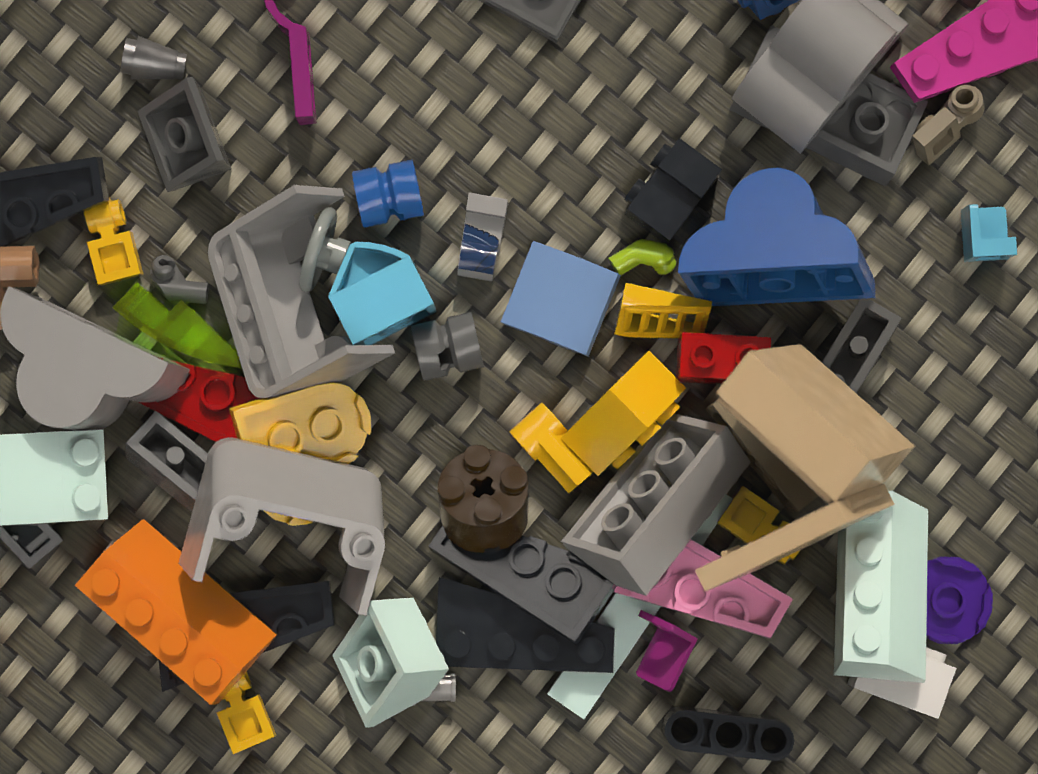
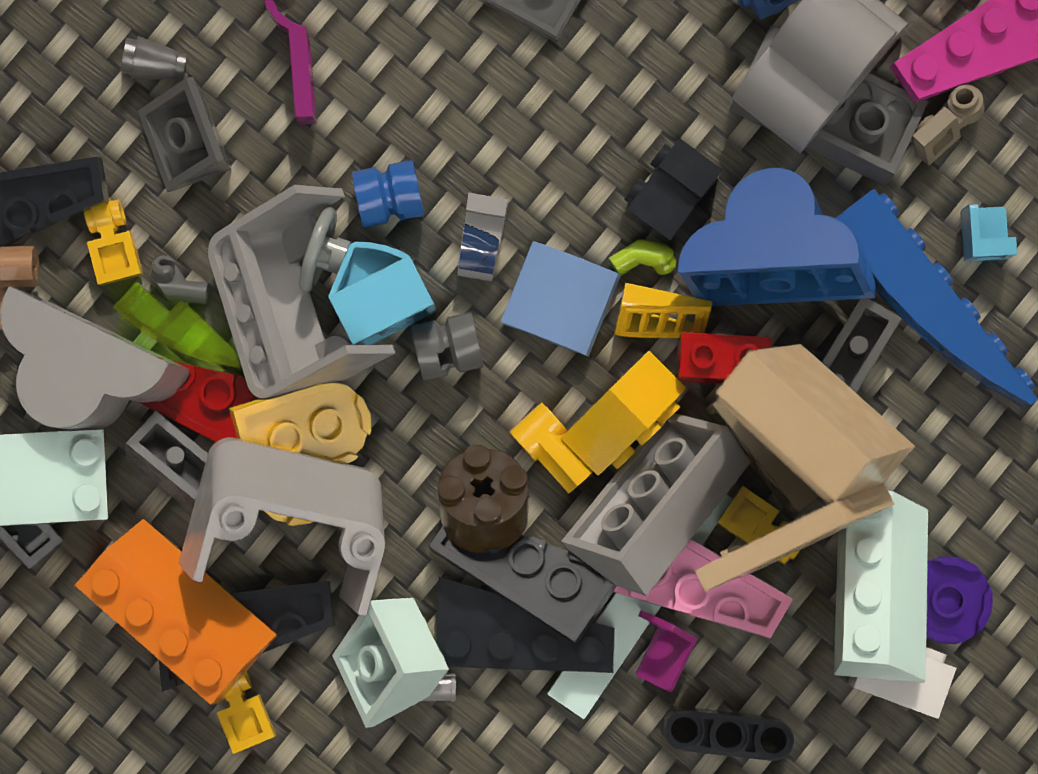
none -> blue slope [835,189,1038,407]

